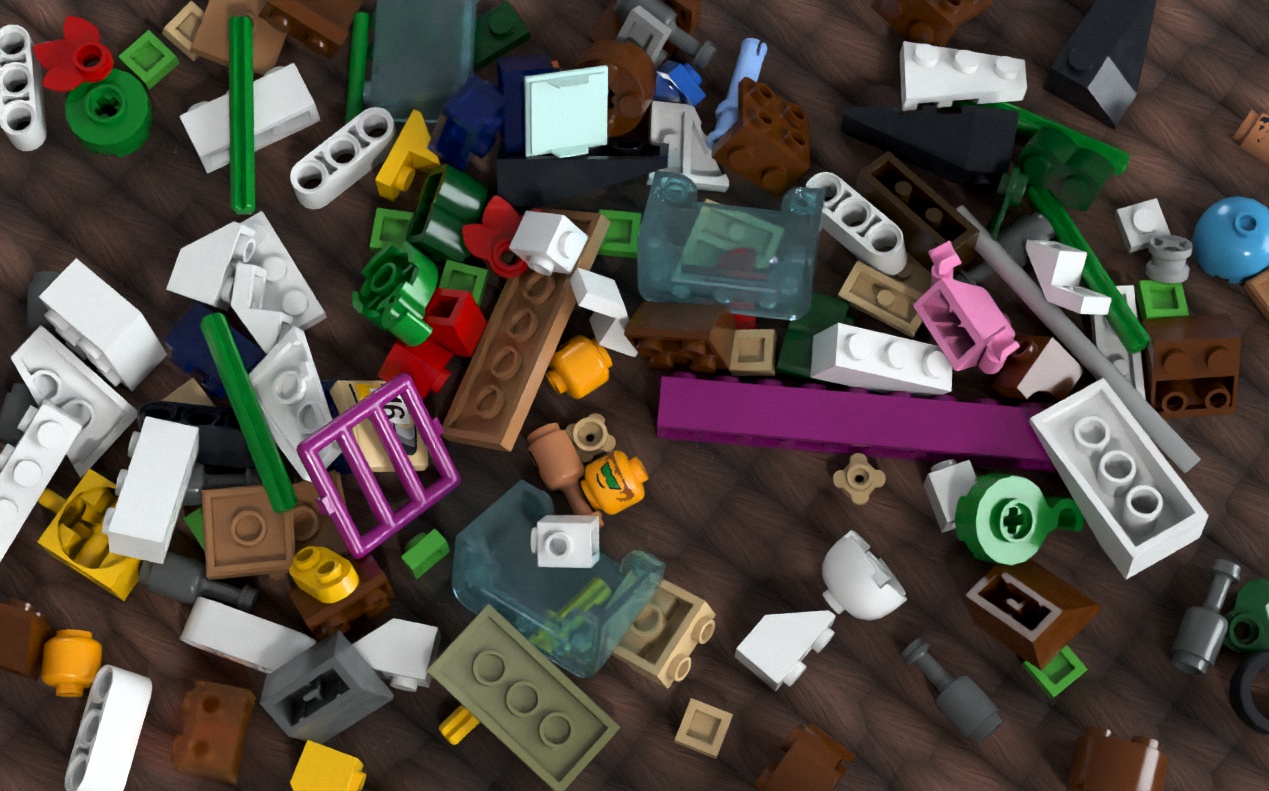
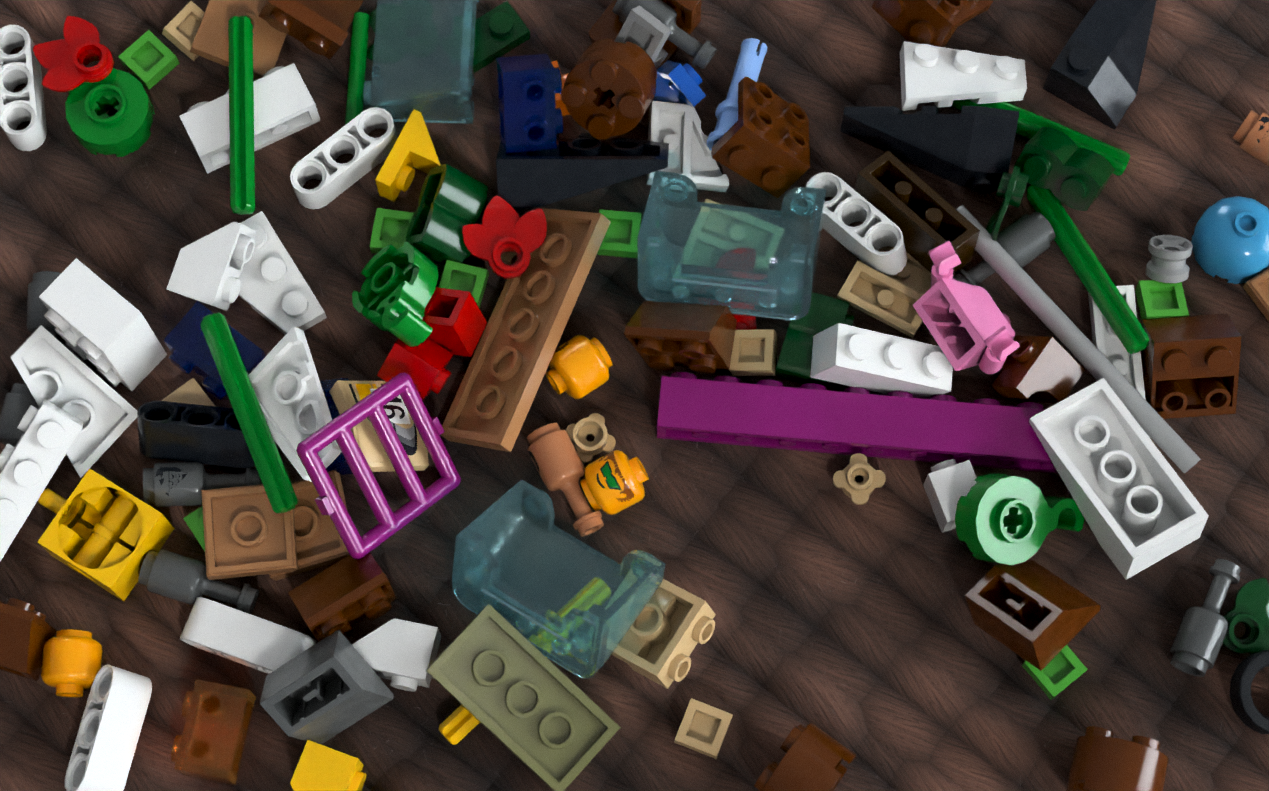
white brick [102,416,199,564] -> none
white slope [231,263,294,354] -> none
yellow plate [289,546,359,603] -> none
bright green plate [401,528,450,580] -> none
clear blue brick [427,73,507,172] -> none
white brick [509,211,588,276] -> none
light aqua piece [524,65,608,158] -> none
white brick [531,515,599,568] -> none
white slope [569,267,638,357] -> none
white slope [735,610,836,692] -> none
white cylinder [822,530,907,621] -> none
dark grey piece [901,637,1004,745] -> none
white slope [1025,240,1112,315] -> none
white plate [1114,198,1171,253] -> none

